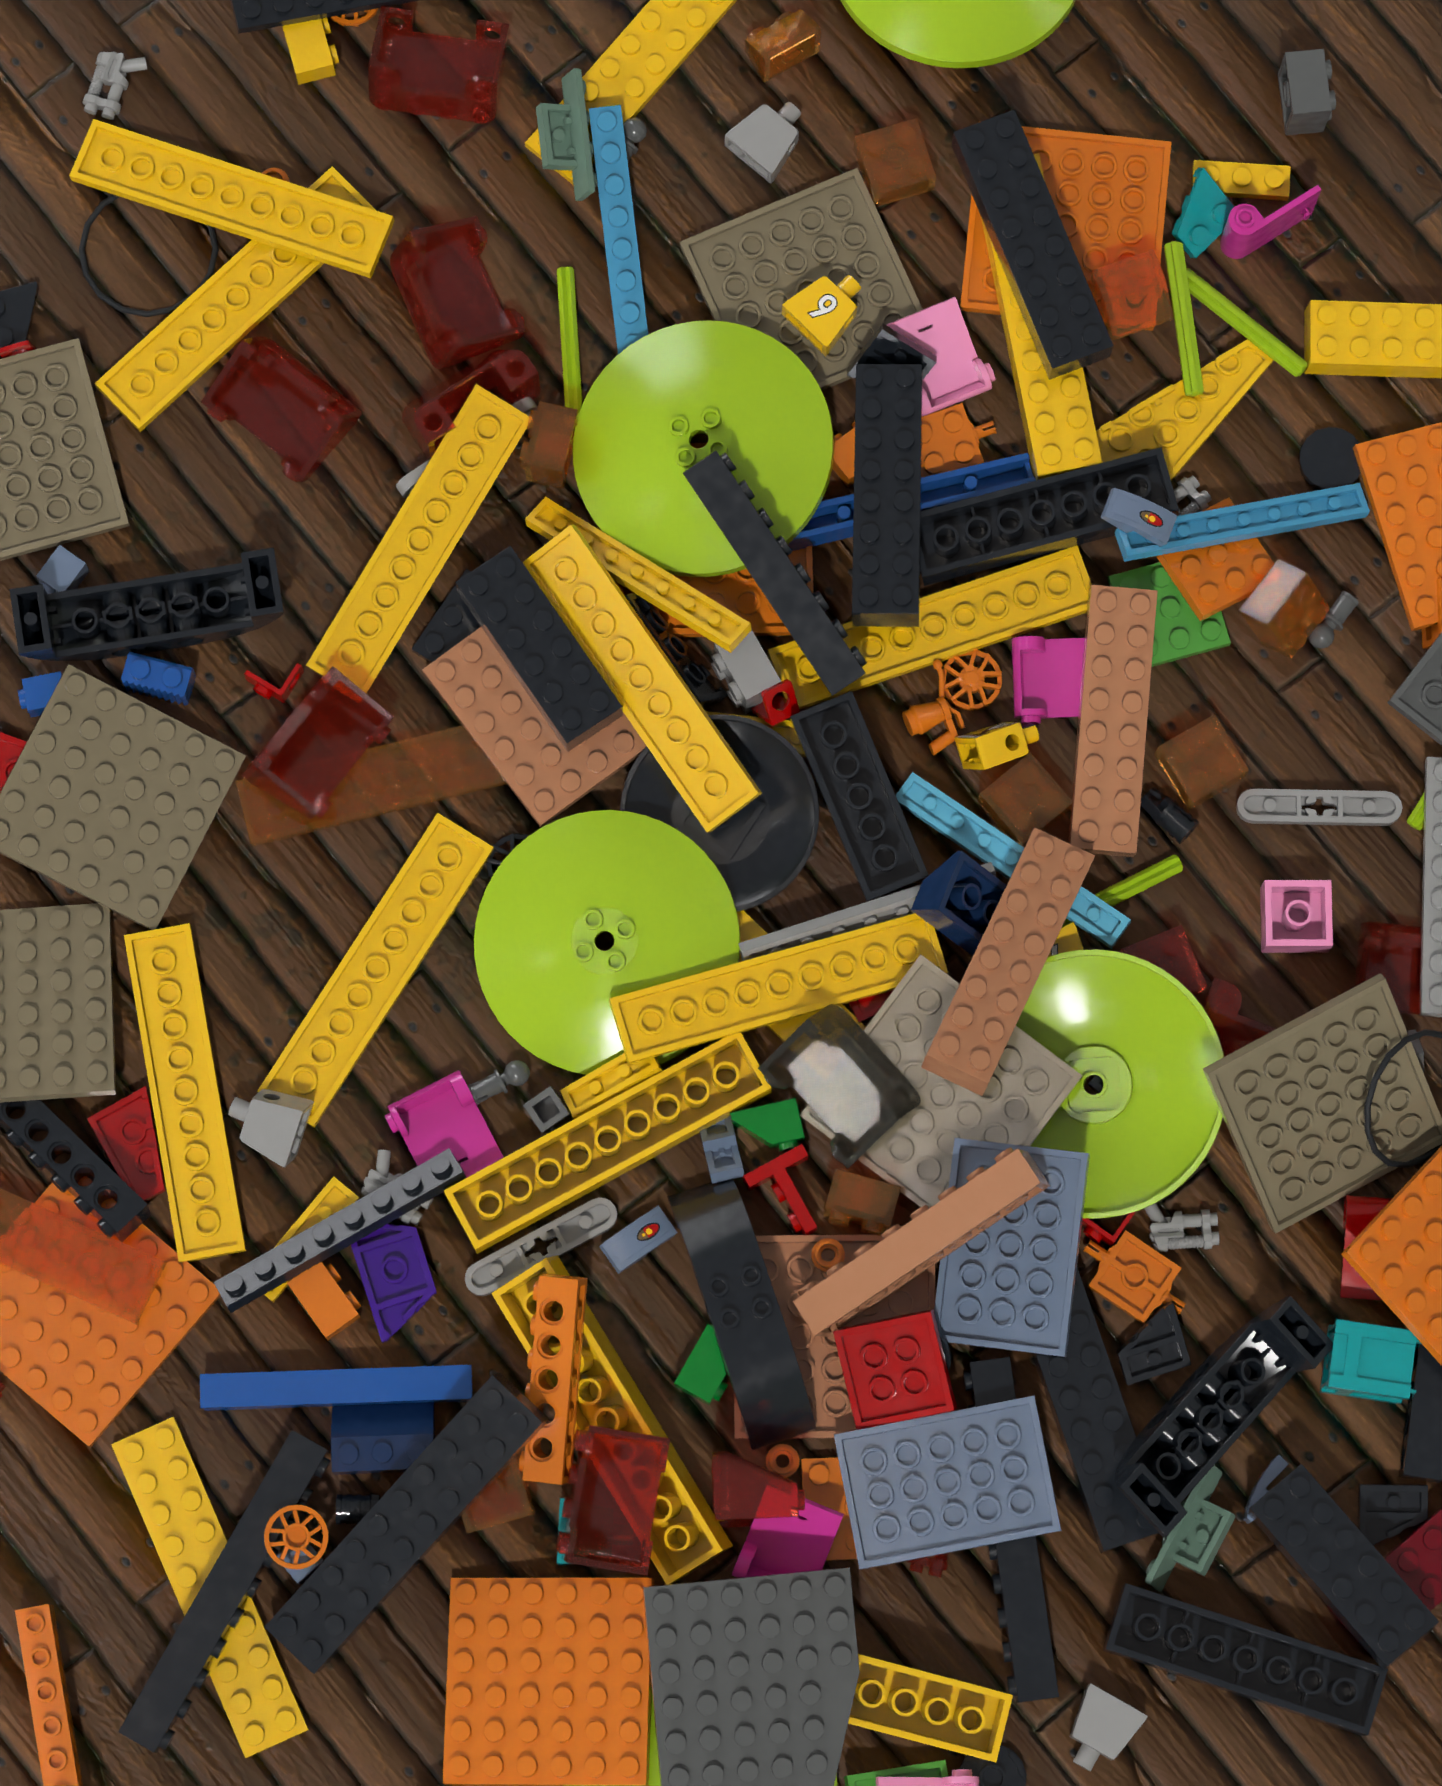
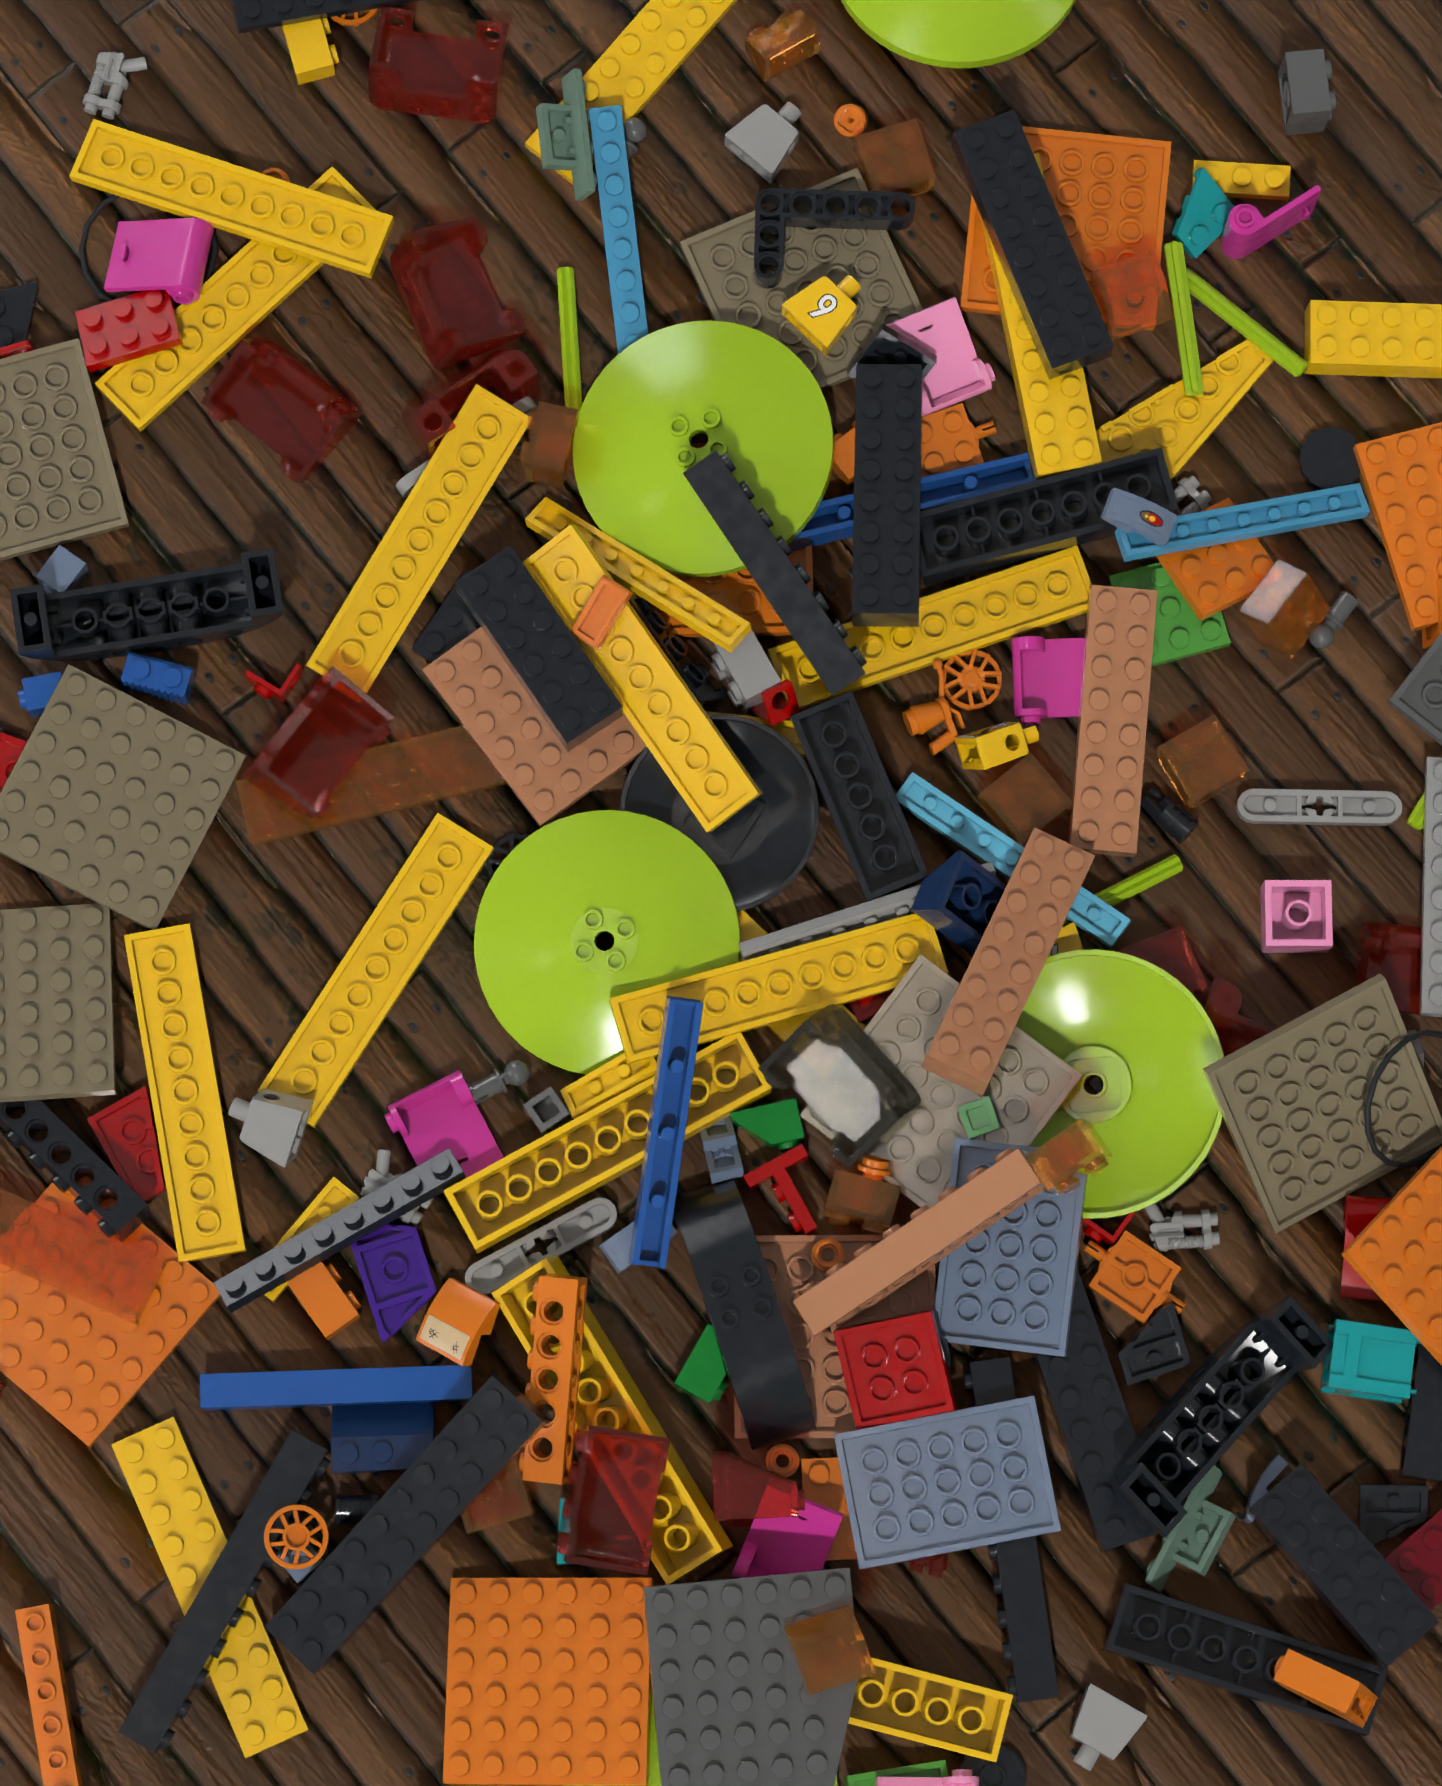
none -> red plate [75,289,183,373]
none -> dark pink door [104,218,214,305]
none -> orange slope [416,1278,501,1366]
none -> orange tile [570,575,633,650]
none -> blue tile [628,996,703,1269]
none -> black beam [753,188,915,289]
none -> clear orange slope [784,1605,876,1695]
none -> orange tile [834,104,868,137]
none -> orange plate [857,1155,891,1181]
none -> green plate [957,1096,1001,1139]
none -> clear orange brick [1025,1119,1113,1195]
none -> orange slope [1273,1648,1378,1728]

